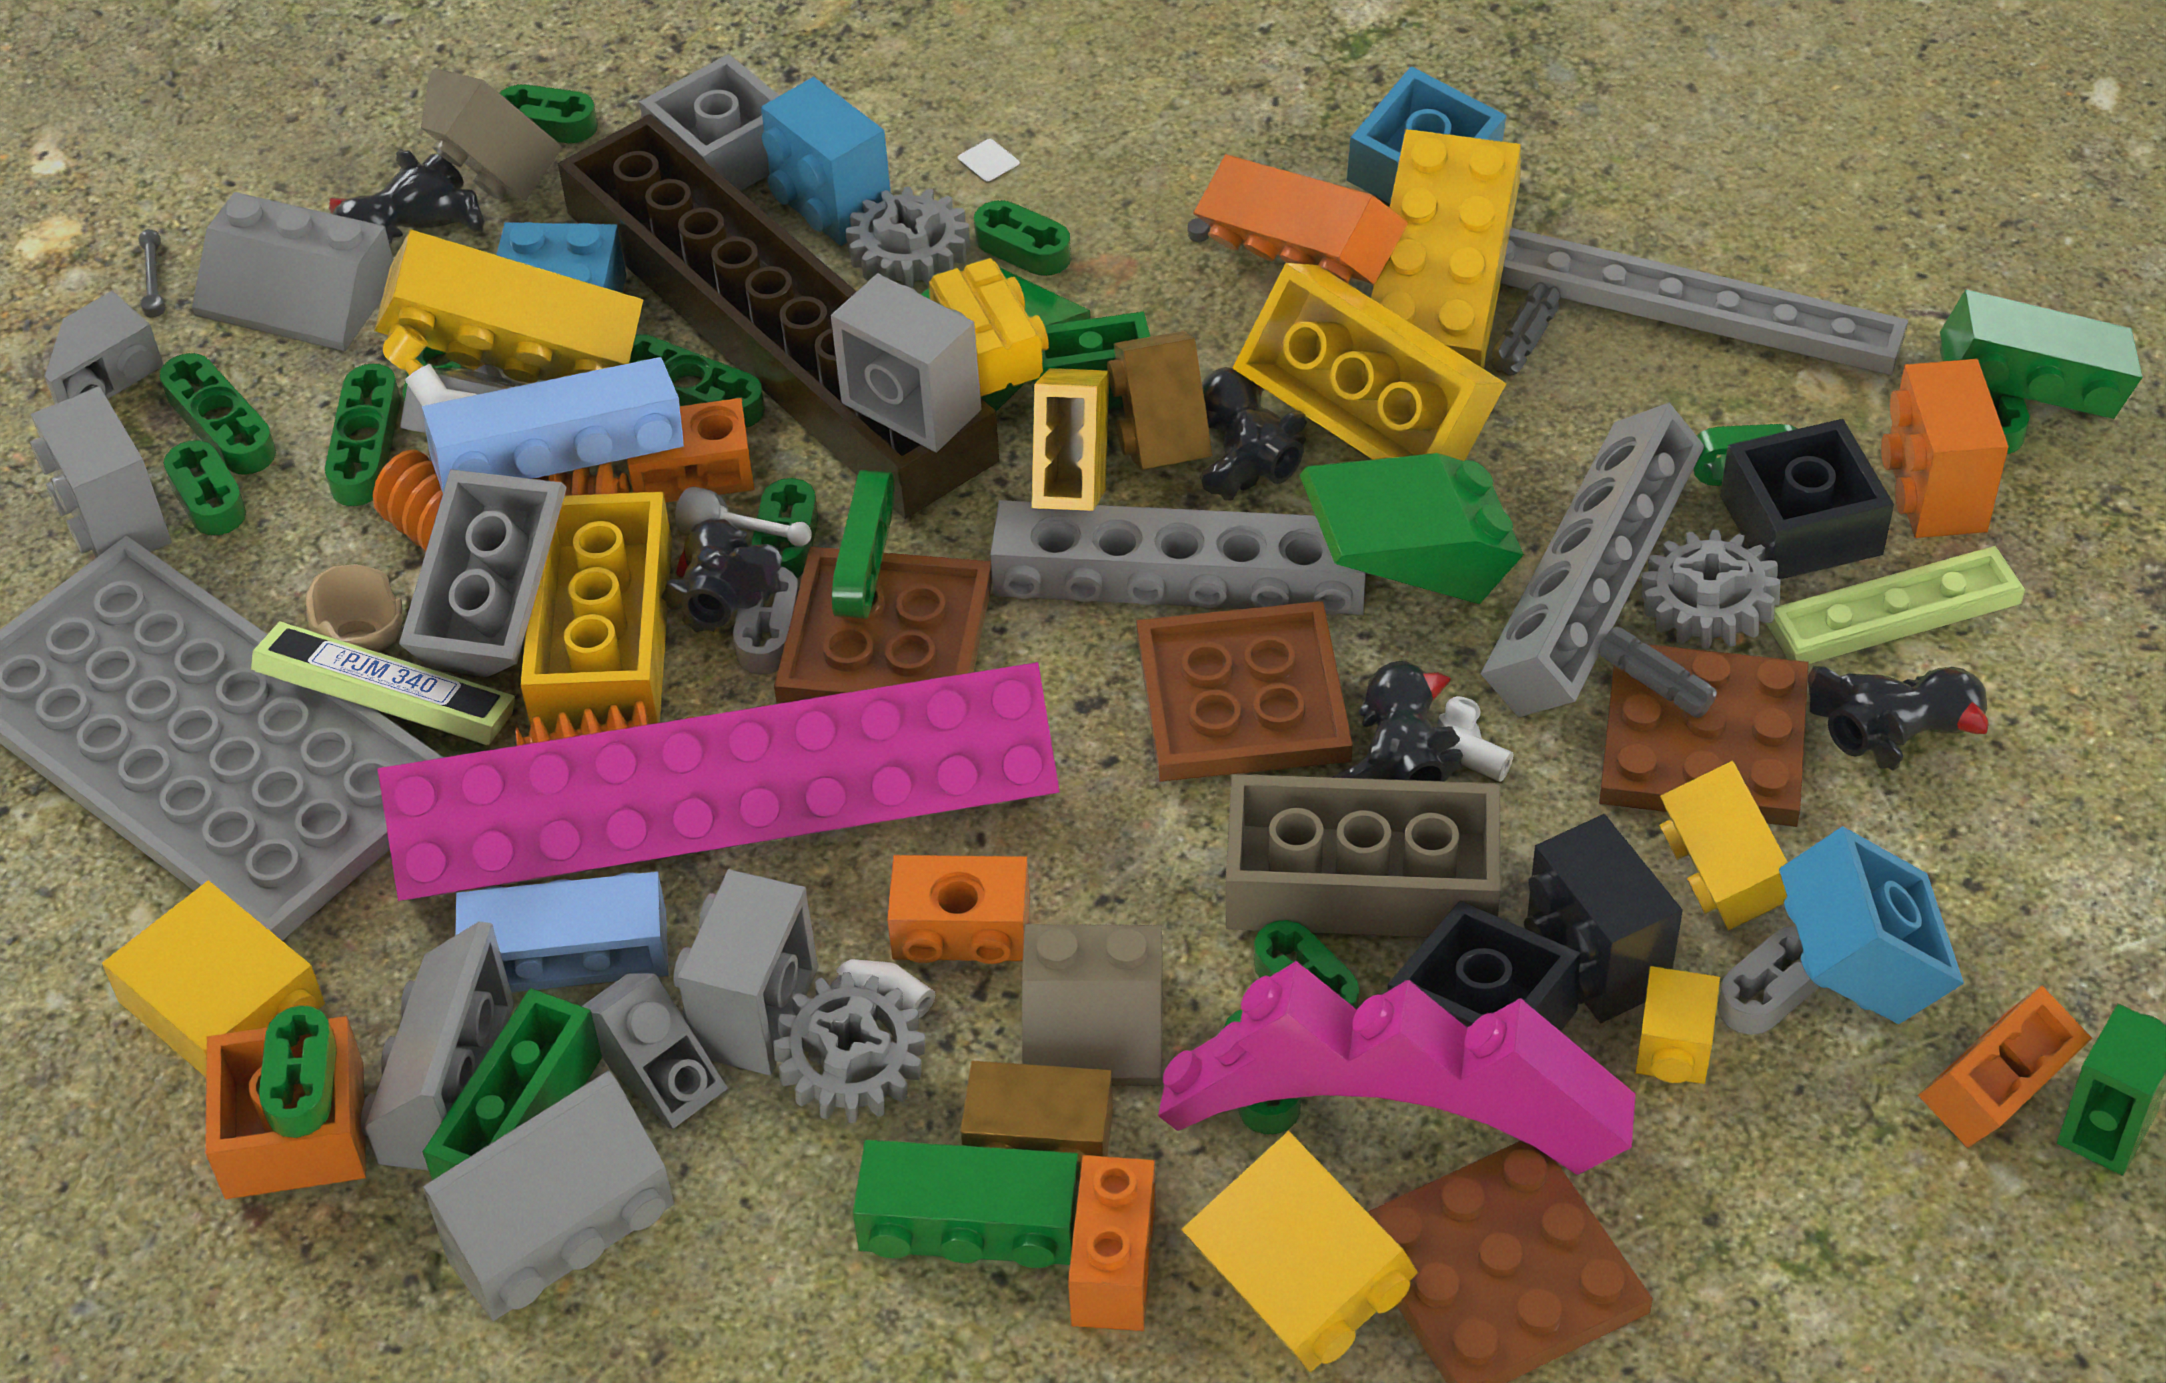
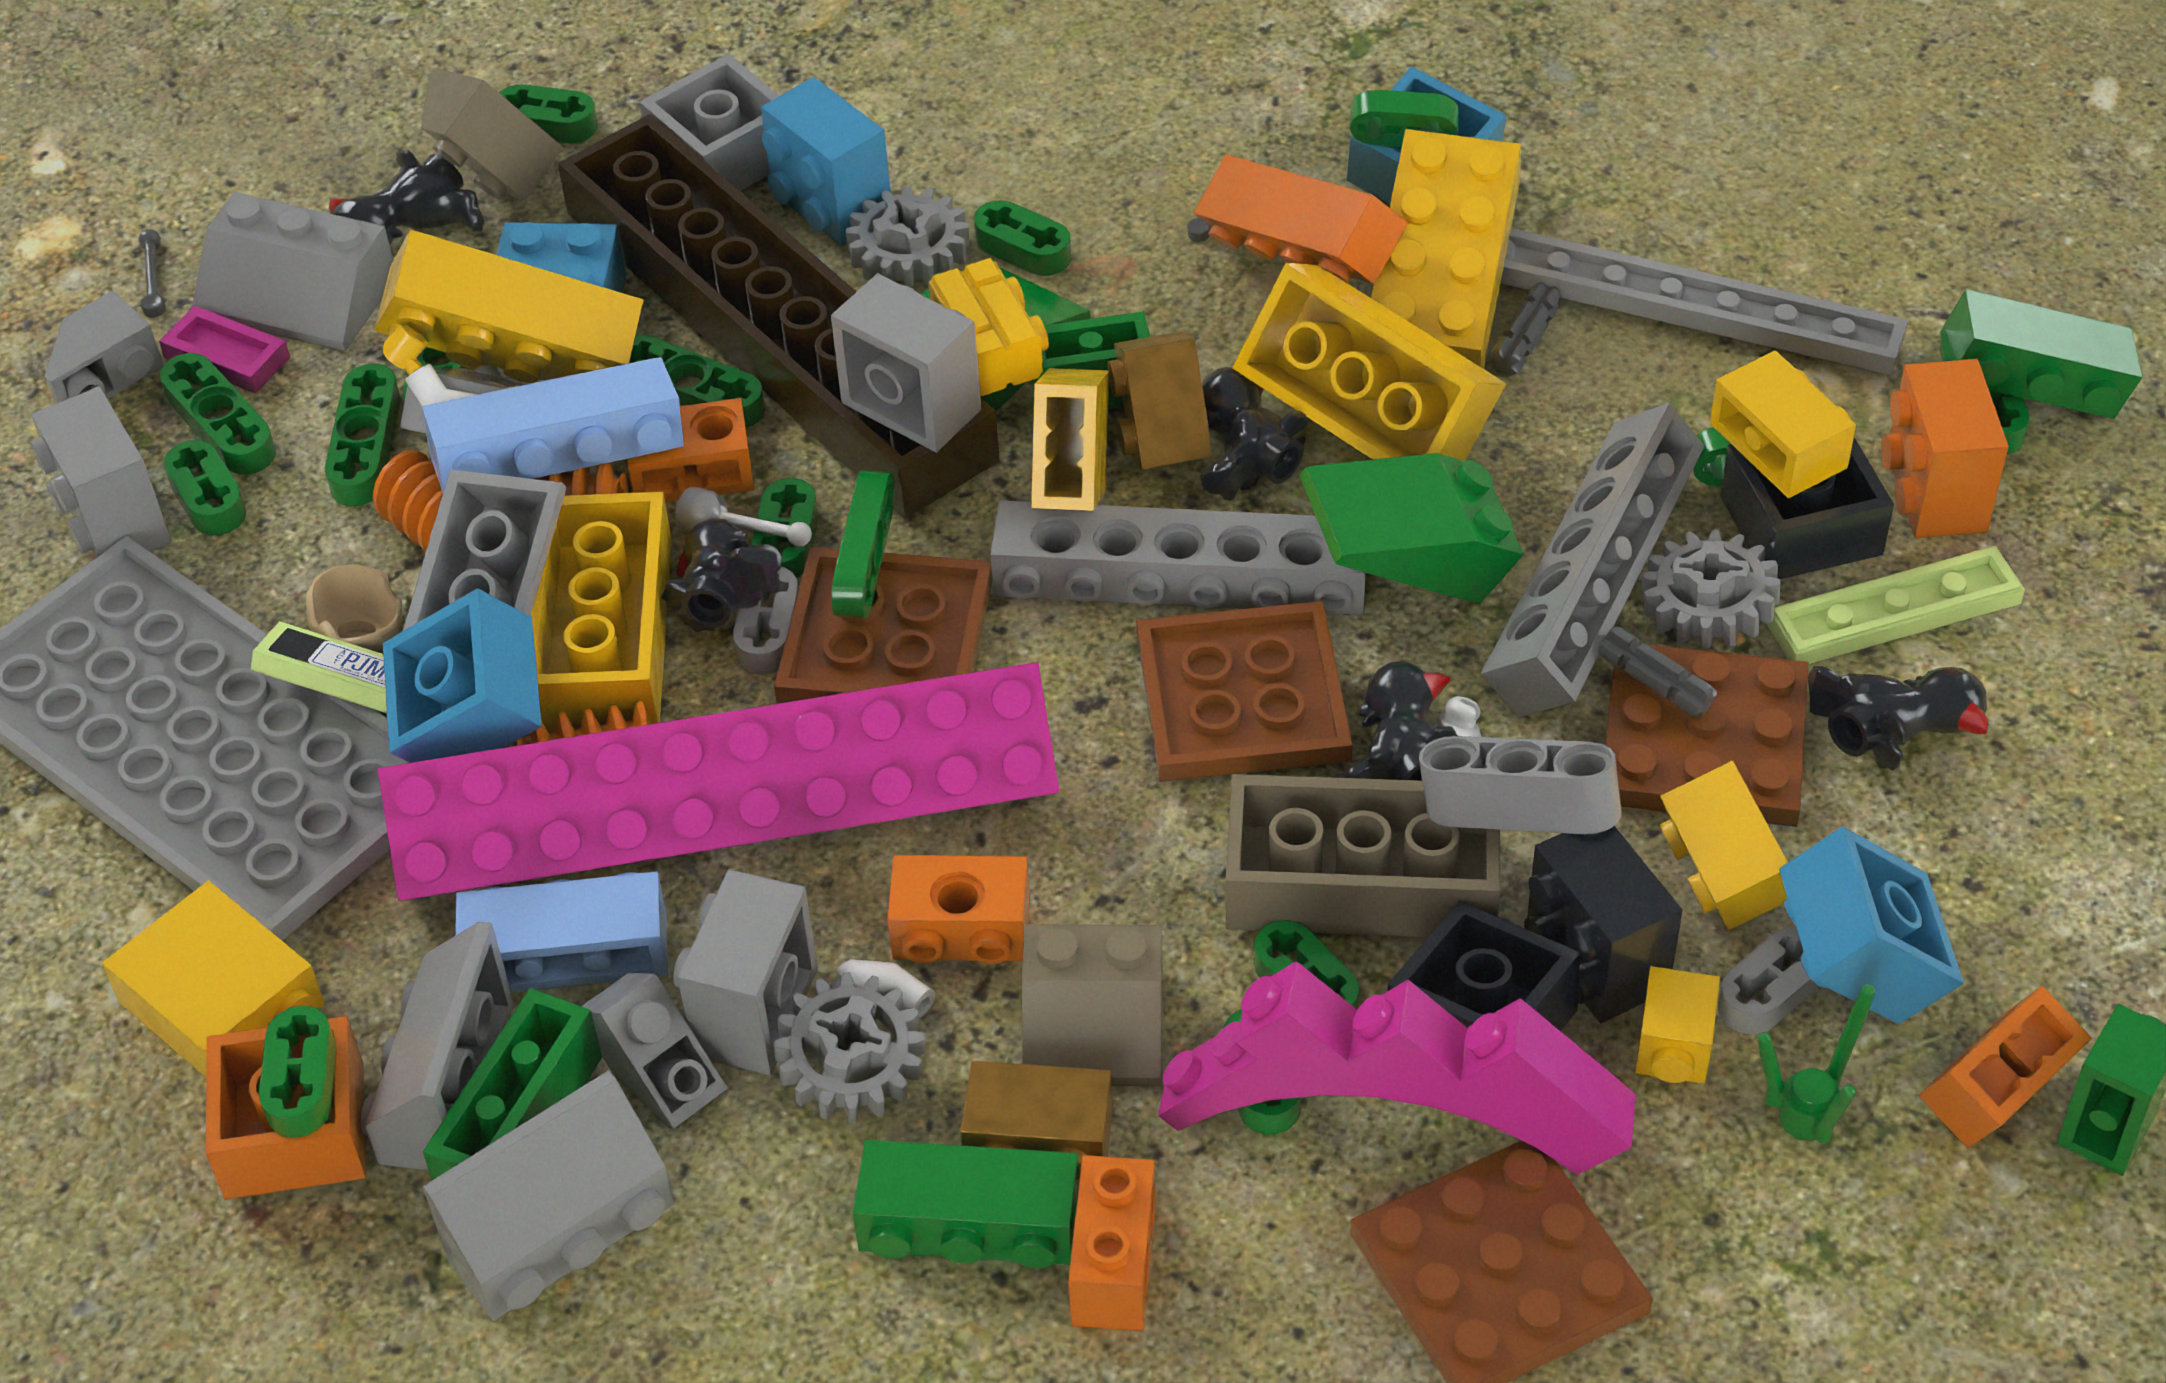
white sticker [958,139,1020,182] -> none
yellow brick [1181,1131,1418,1373] -> none
none -> dark pink tile [159,306,290,393]
none -> dark azure brick [383,588,542,763]
none -> green beam [1349,90,1459,147]
none -> light grey beam [1419,736,1621,834]
none -> yellow brick [1710,350,1856,499]
none -> green plant [1757,984,1875,1144]

